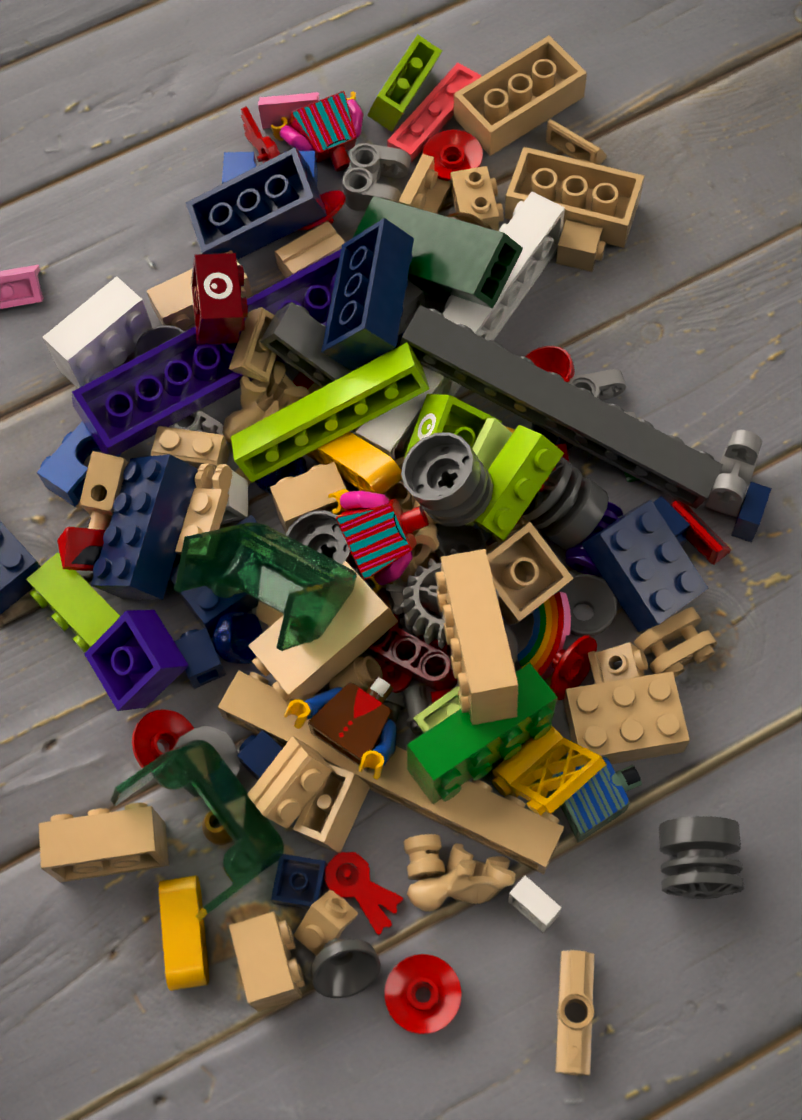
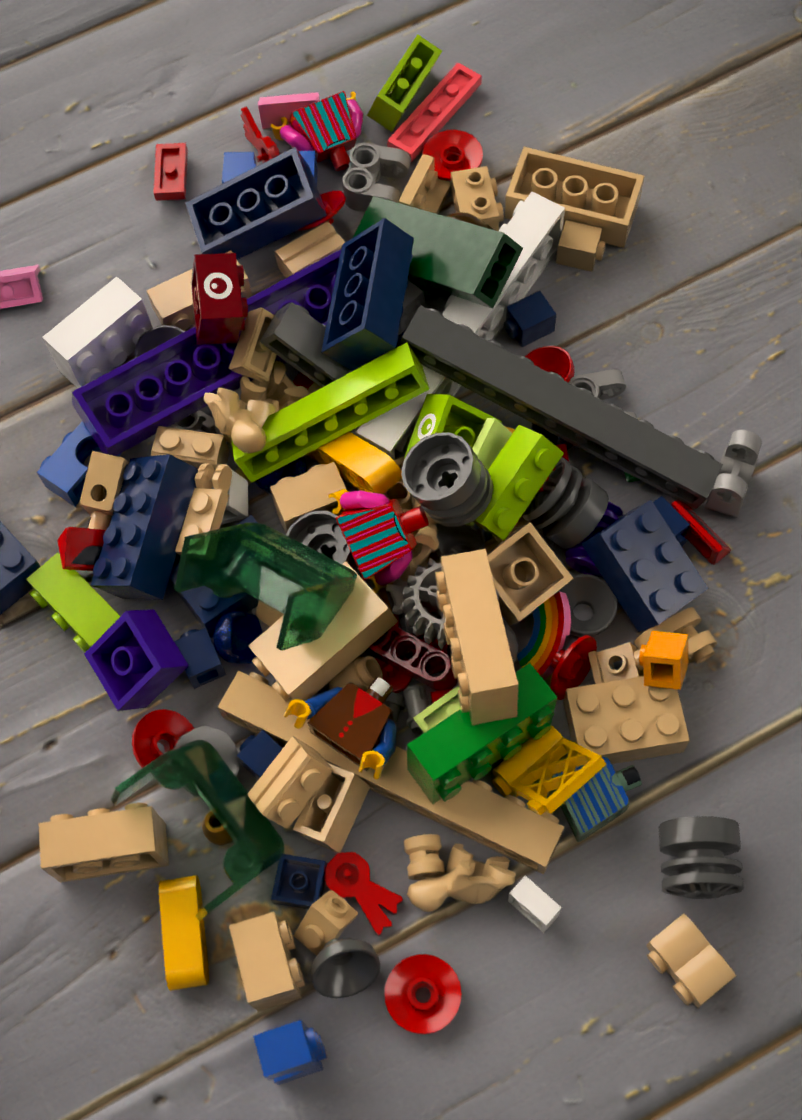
tan brick [454,36,587,156] -> none
tan slope [546,119,607,165] -> none
tan piece [555,950,595,1076] -> none
dark blue piece [731,482,772,543] -> none
none -> plate [153,143,188,201]
none -> tan animal [204,388,276,453]
none -> blue arch [253,1020,327,1085]
none -> dark blue brick [504,290,556,347]
none -> light orange brick [639,631,688,690]
none -> tan brick [647,913,736,1008]

